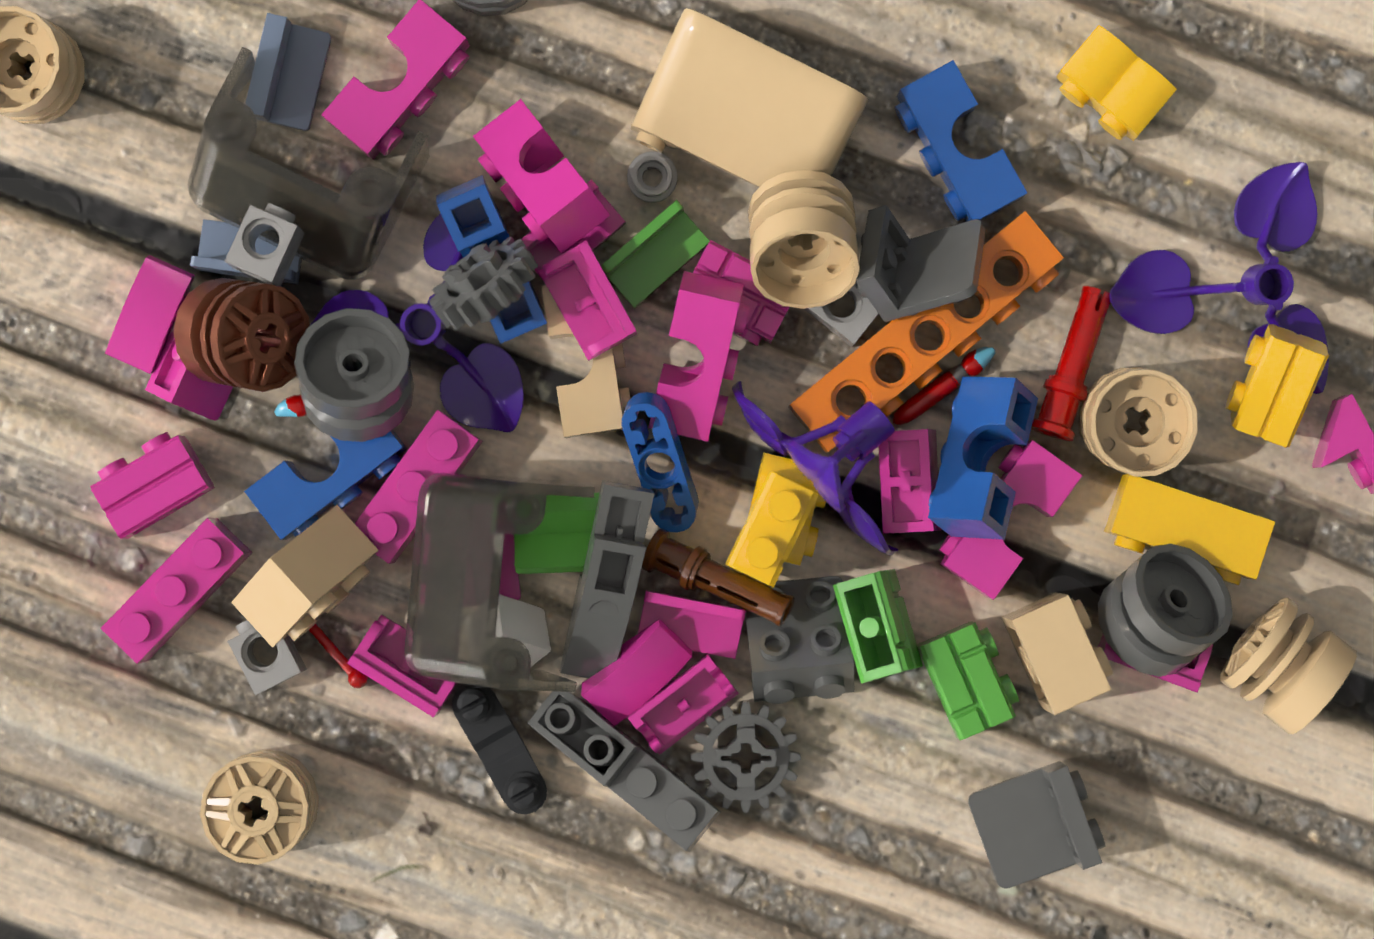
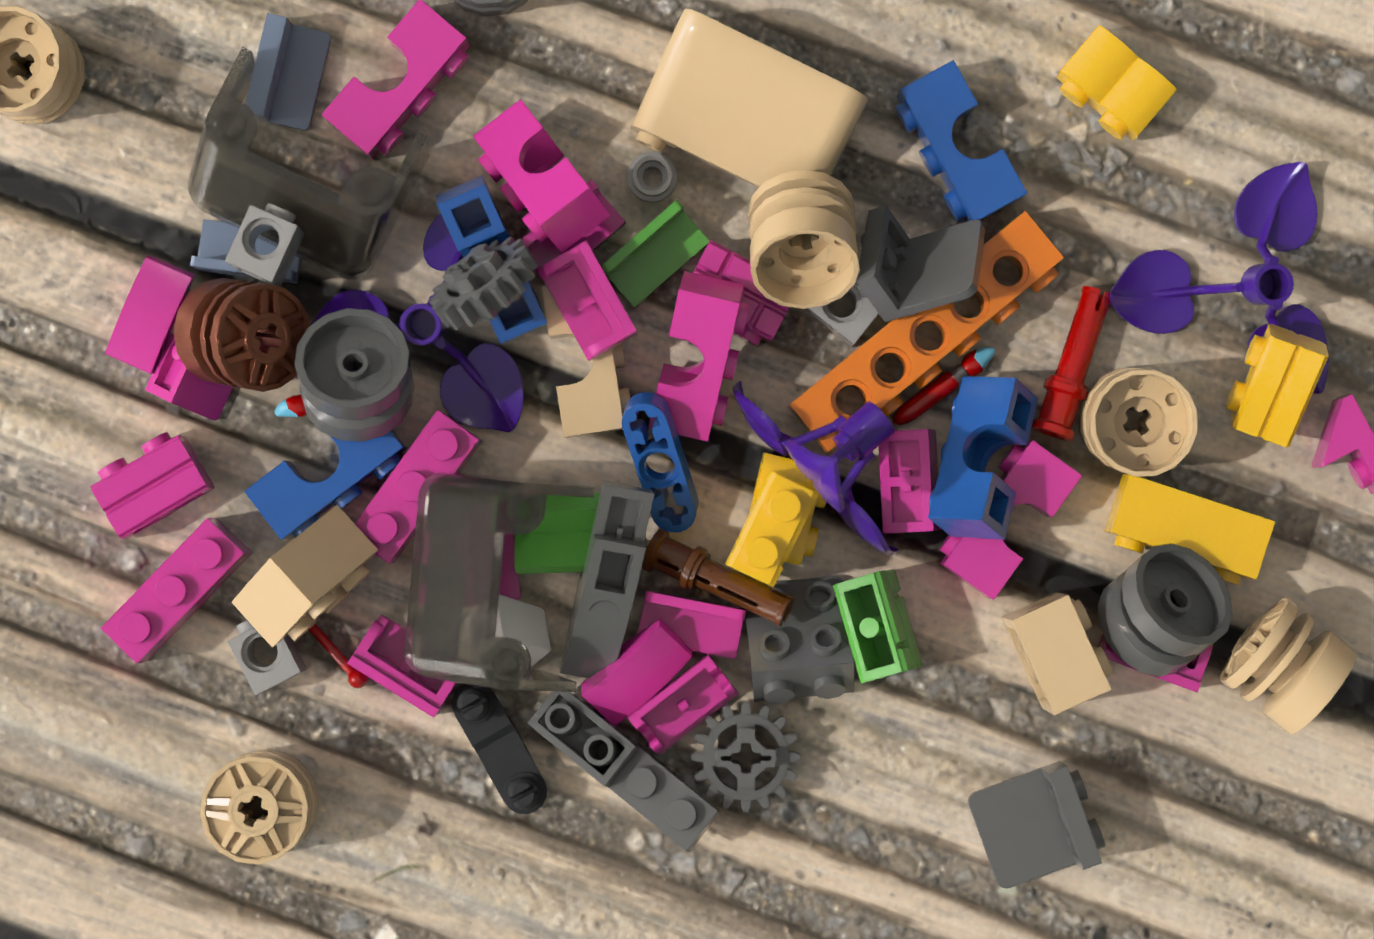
bright green brick [917,621,1019,740] -> none

